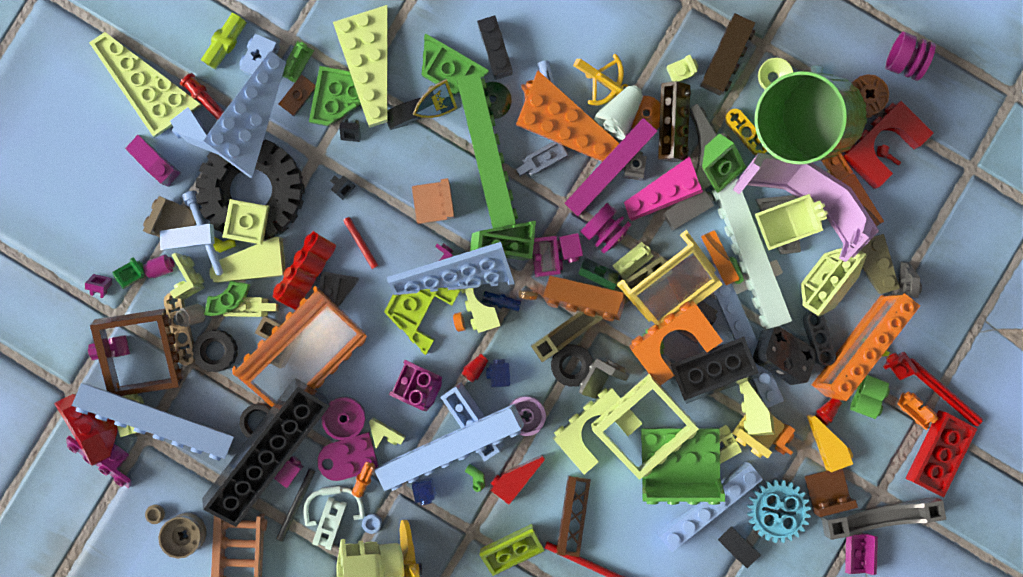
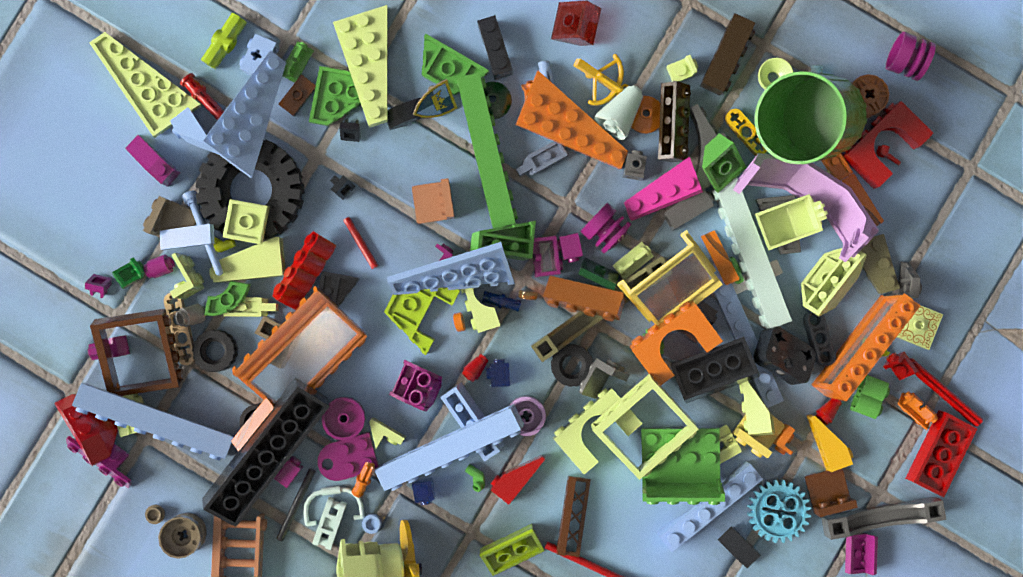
magenta tile [564,118,658,216] -> none
none -> sticker [231,398,274,451]
none -> clear red slope [551,0,602,46]
none -> yellowish green plate [896,305,943,350]

